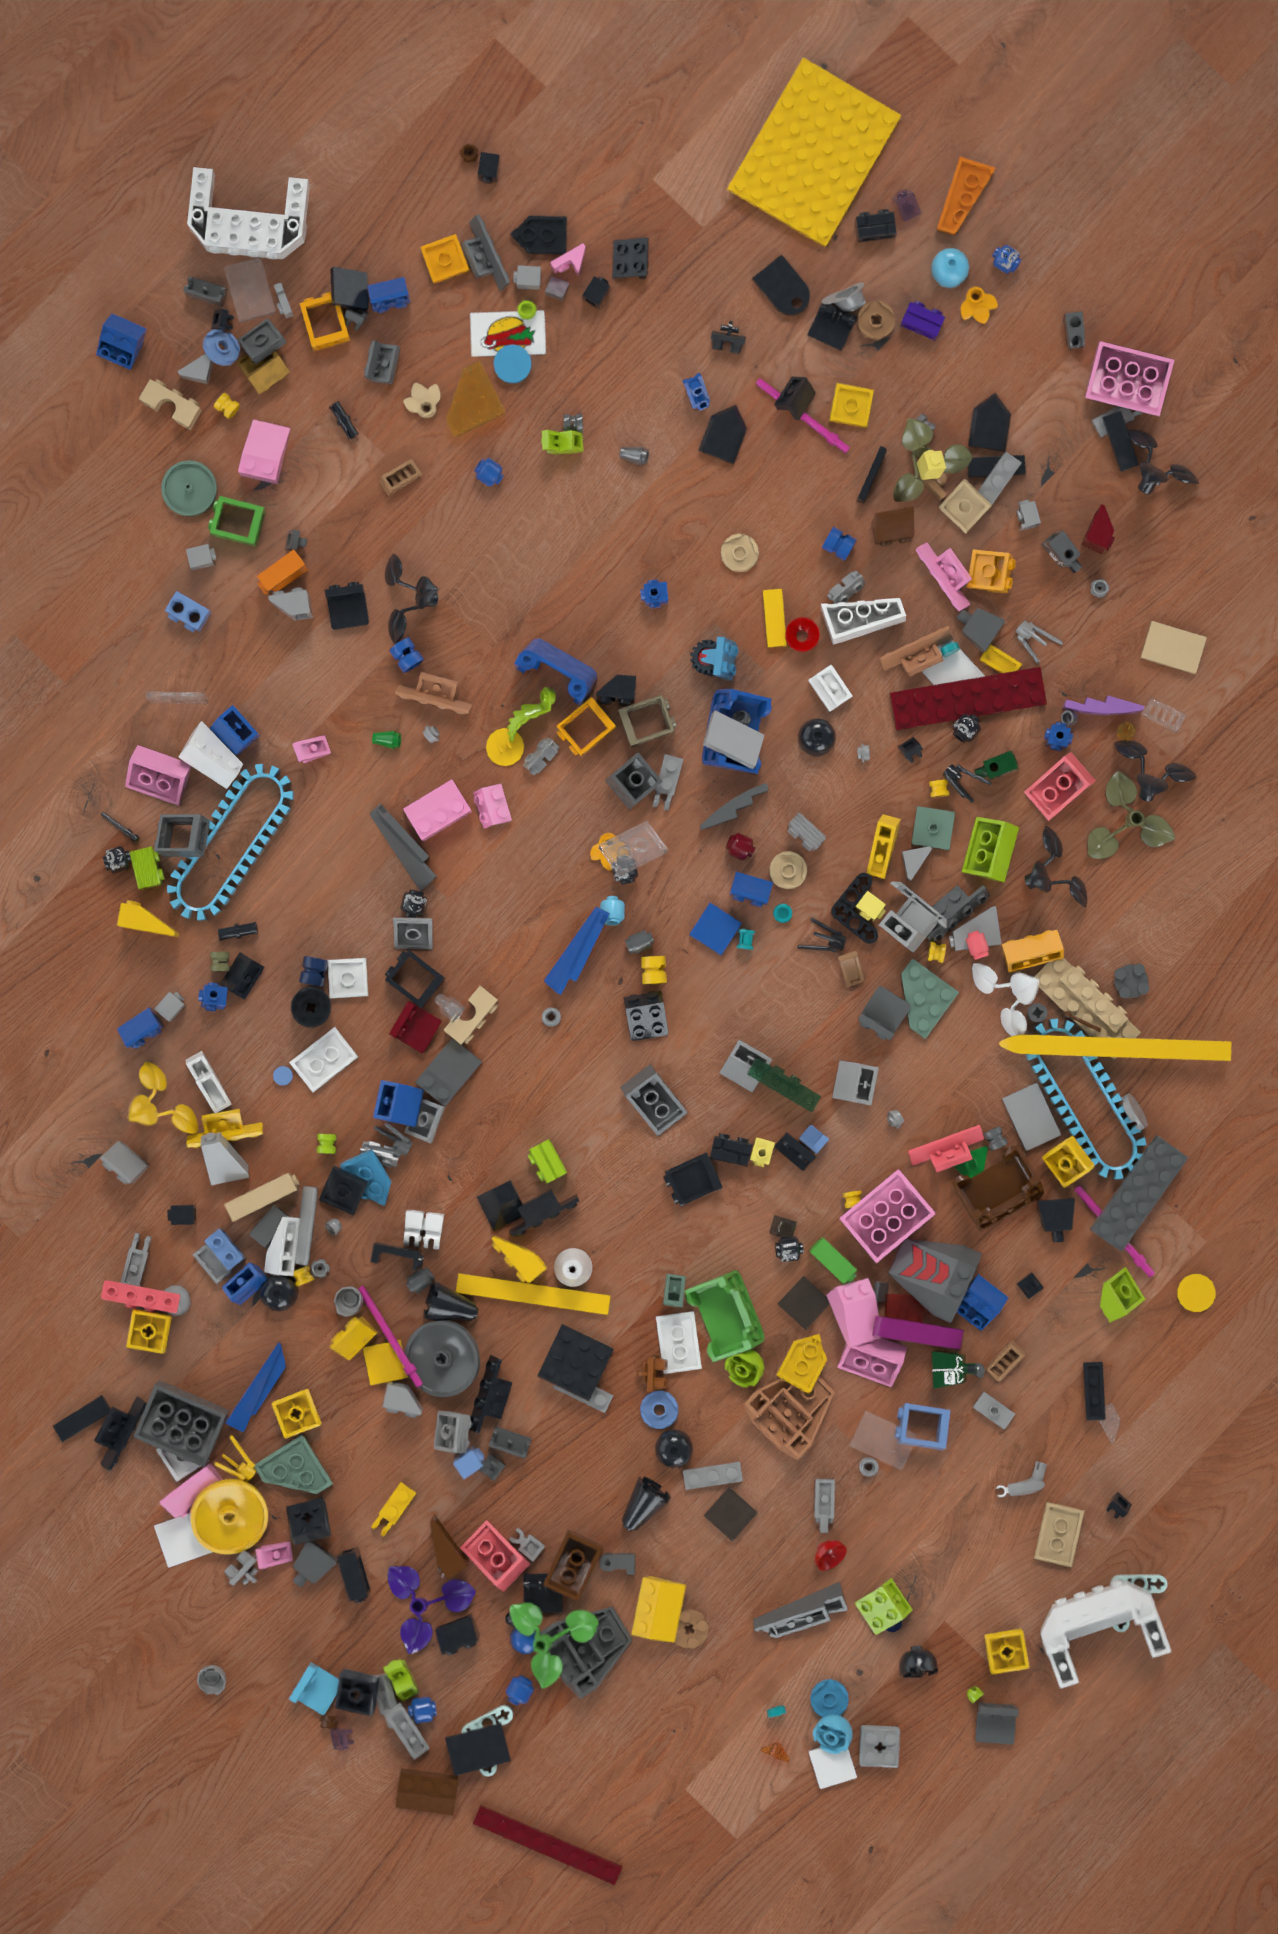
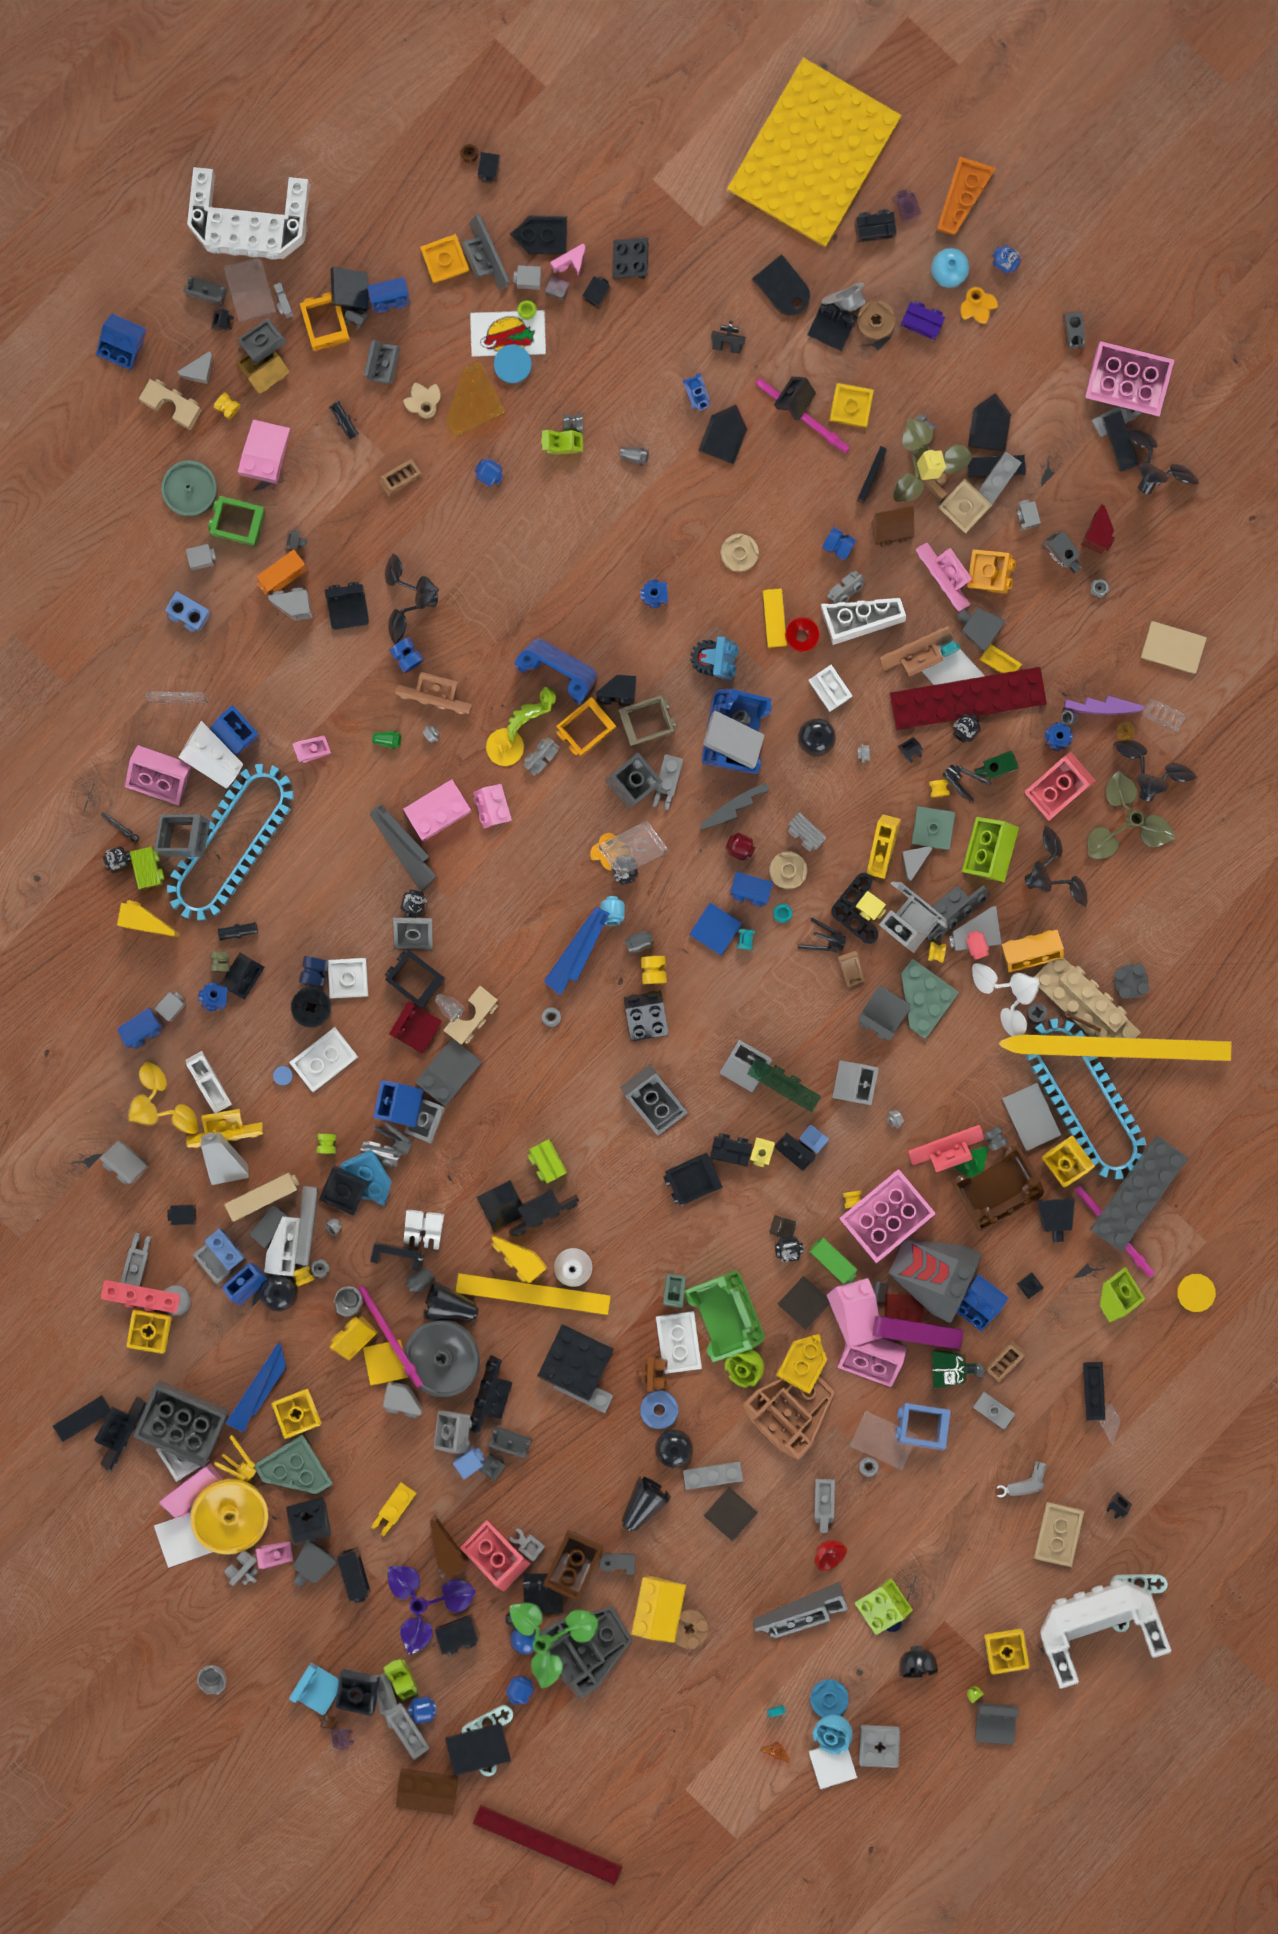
medium blue tile [203,329,240,366] -> none
light grey plant [1015,620,1063,664] -> none
light grey tile [1121,1093,1148,1130] -> none

